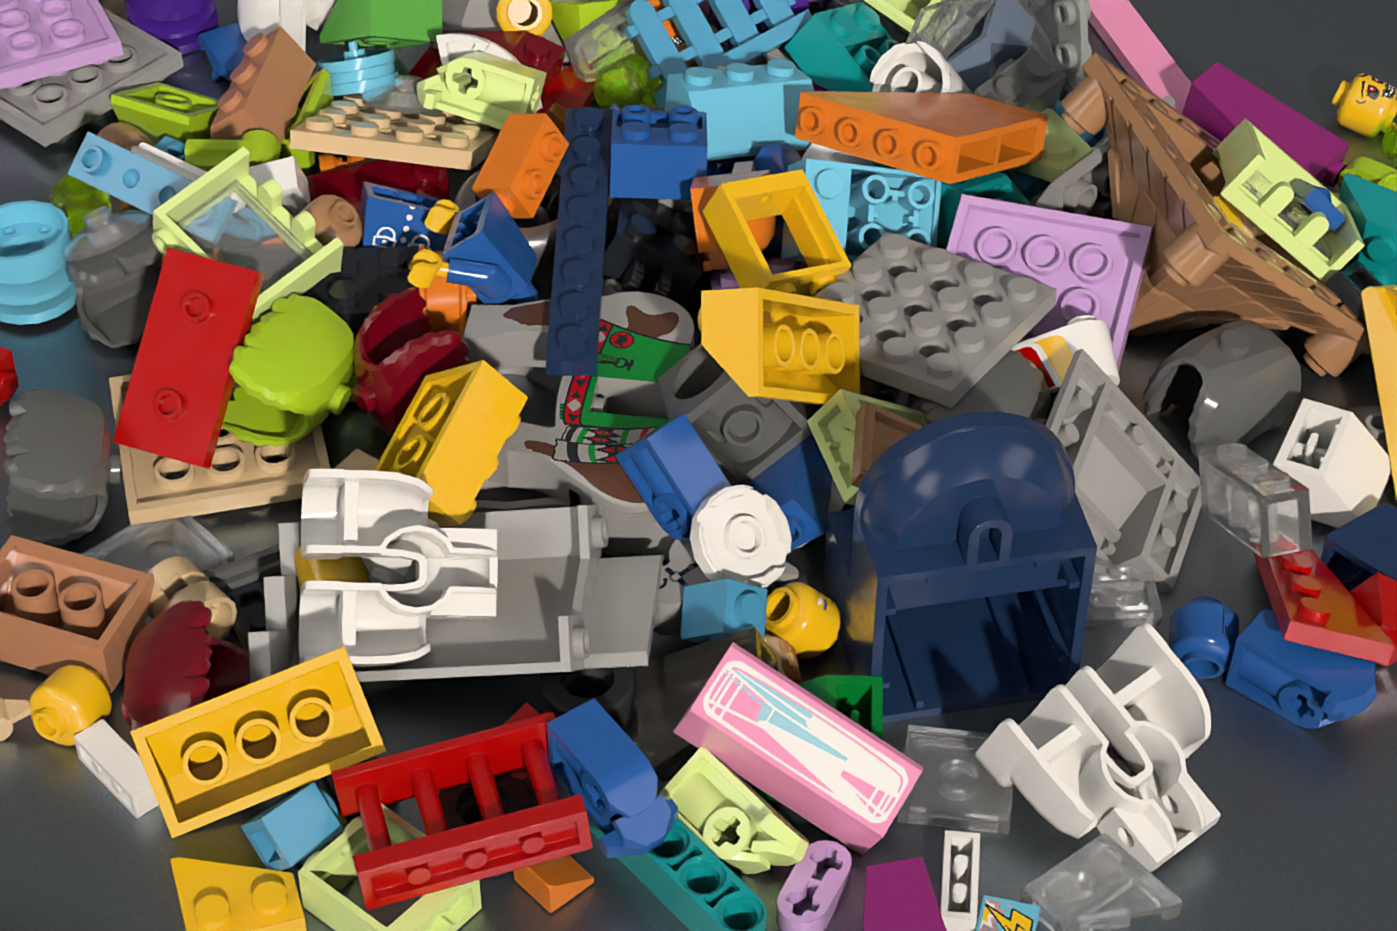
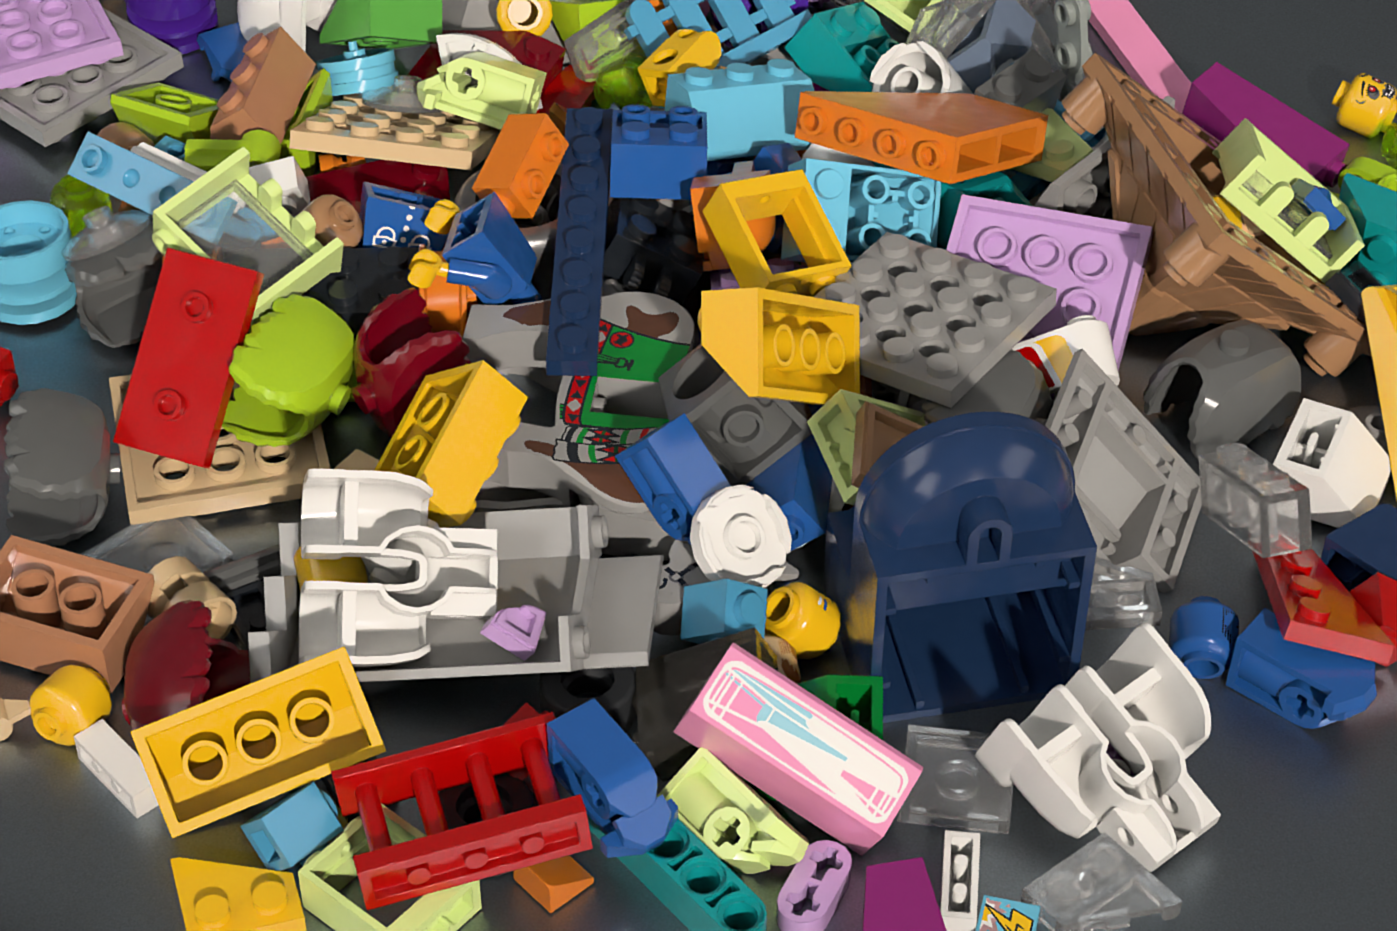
none -> lavender tile [480,605,547,661]
none -> yellow leg [637,29,721,107]

